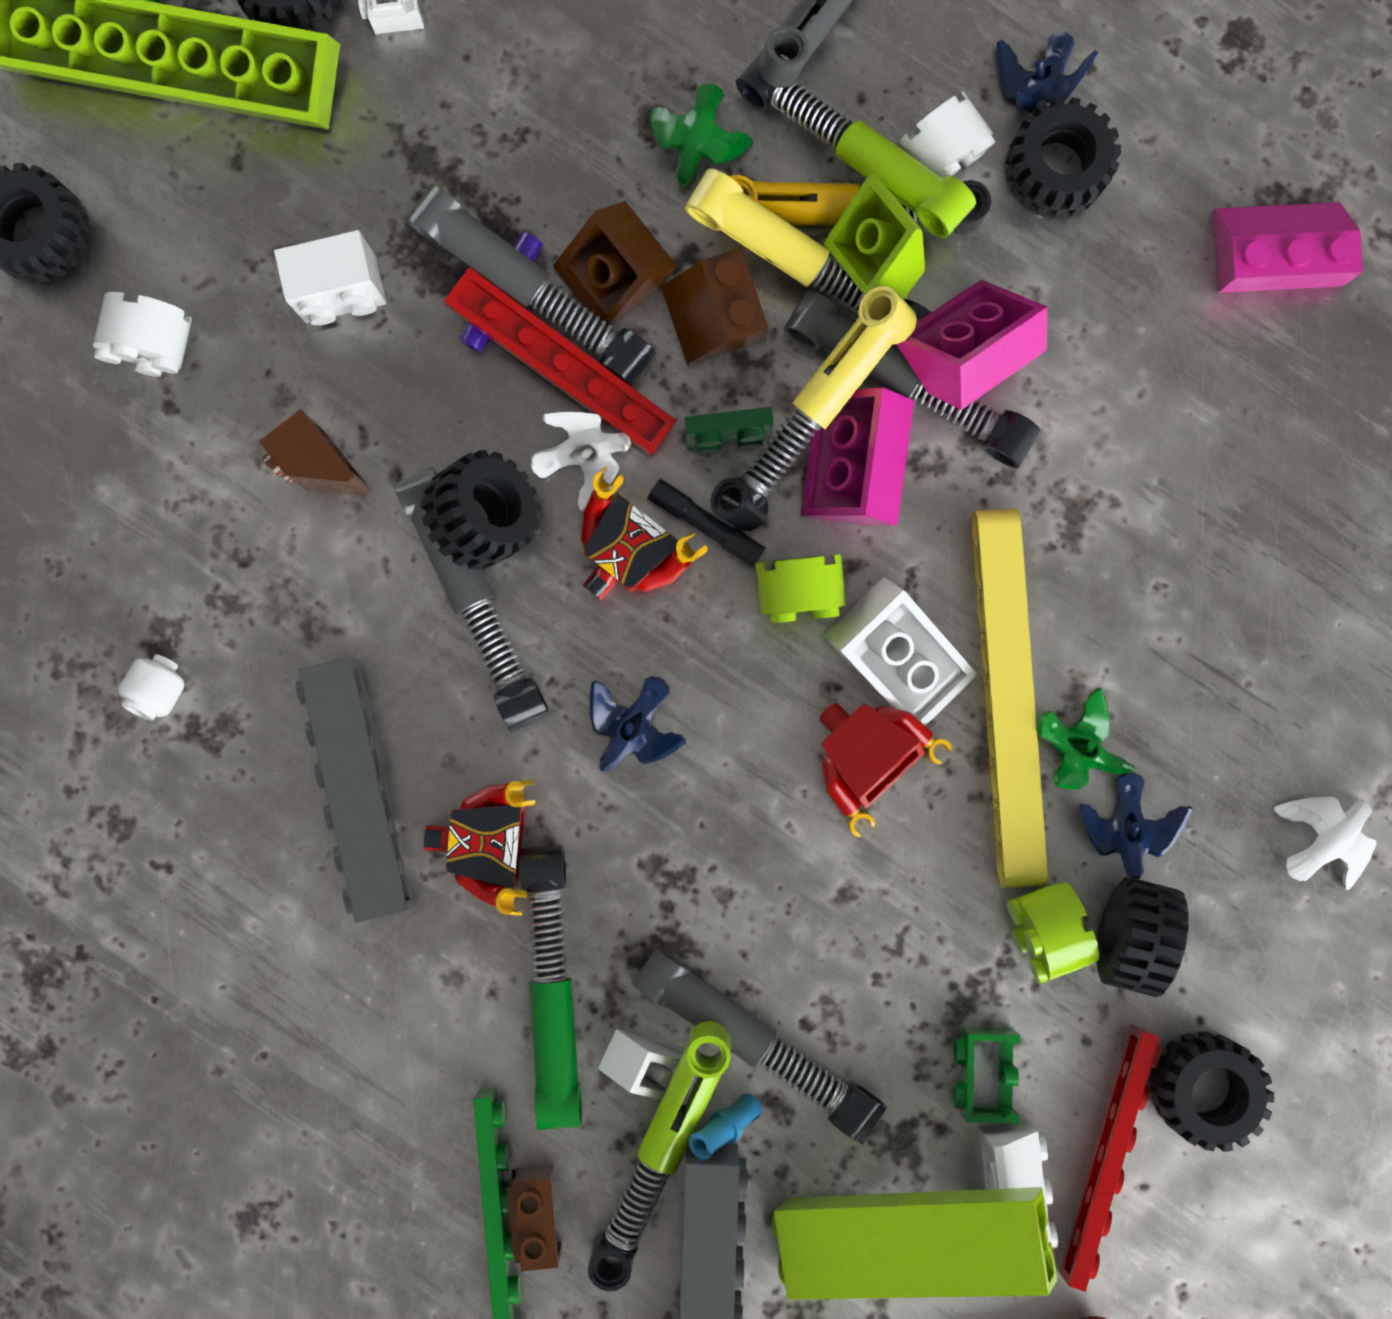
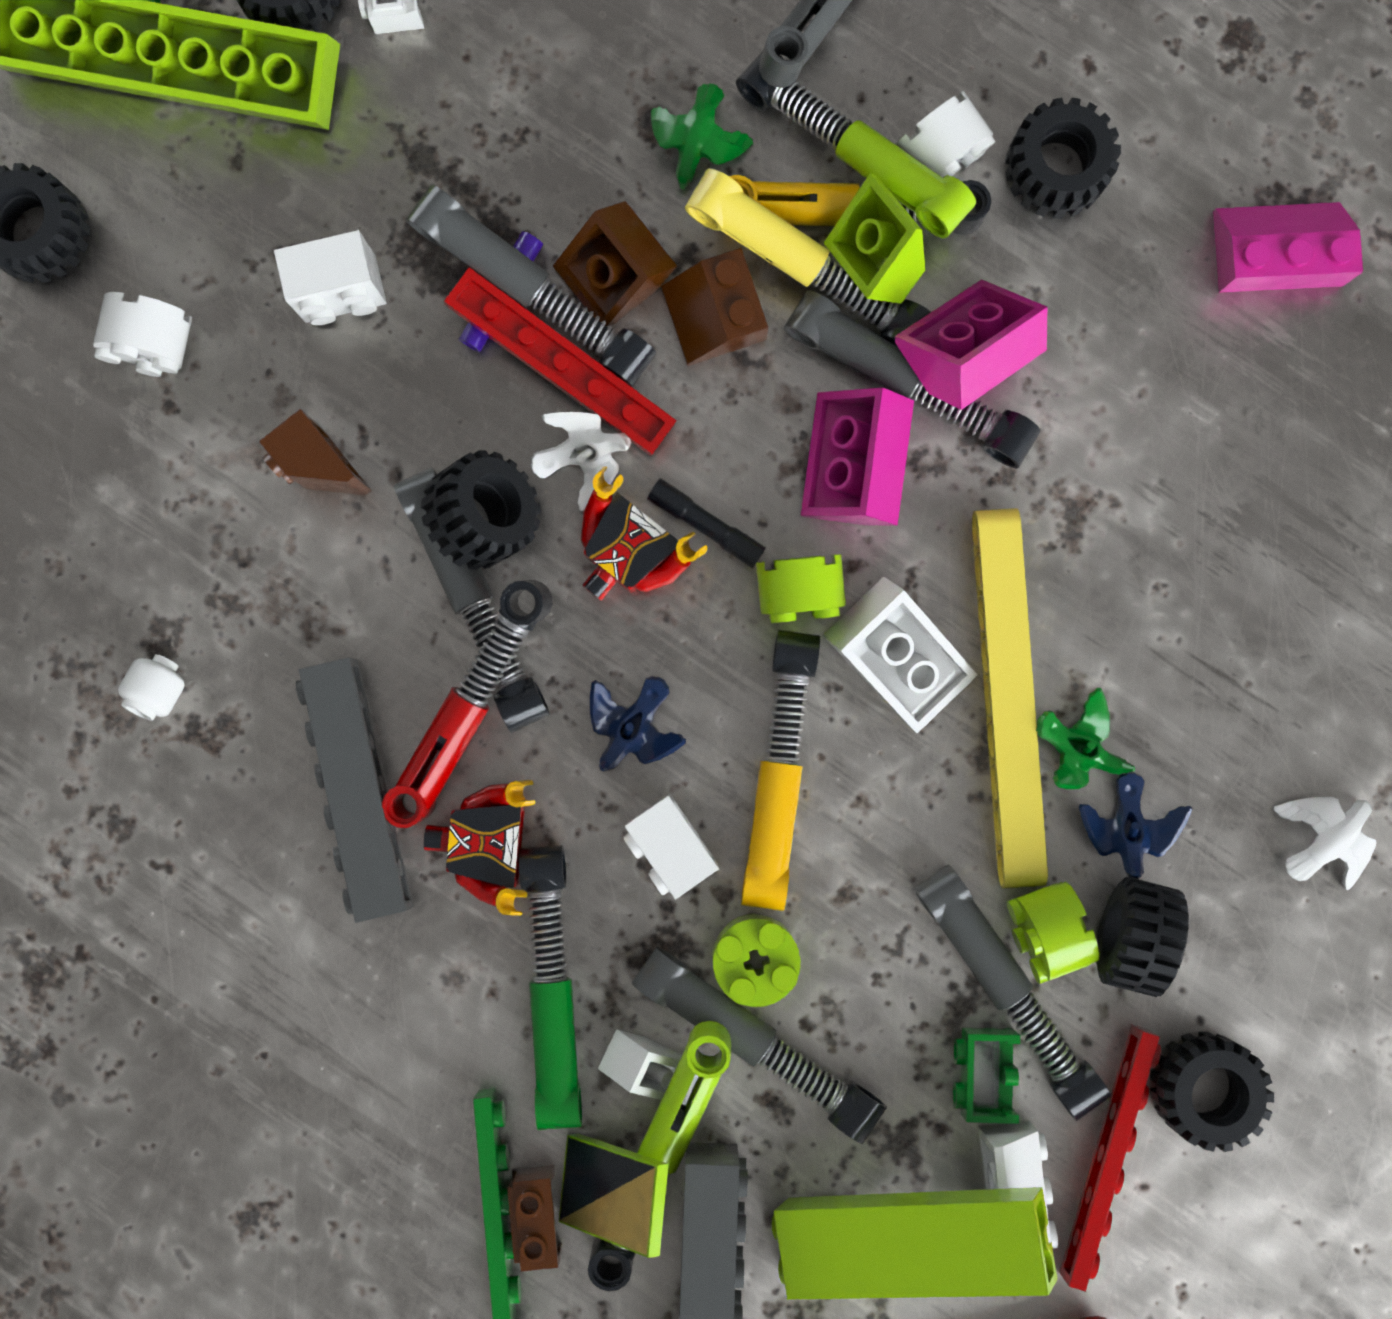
dark green plate [685,406,774,455] -> none
dark azure pin [689,1093,762,1160] -> none
piece [710,286,917,531] -> none
red torso [819,703,952,837] -> none
dark blue animal [997,31,1099,113] -> none
none -> piece [382,580,553,828]
none -> tile [558,1133,669,1258]
none -> white brick [623,793,719,900]
none -> lime brick [712,913,801,1007]
none -> piece [741,630,820,911]
none -> piece [913,864,1112,1121]

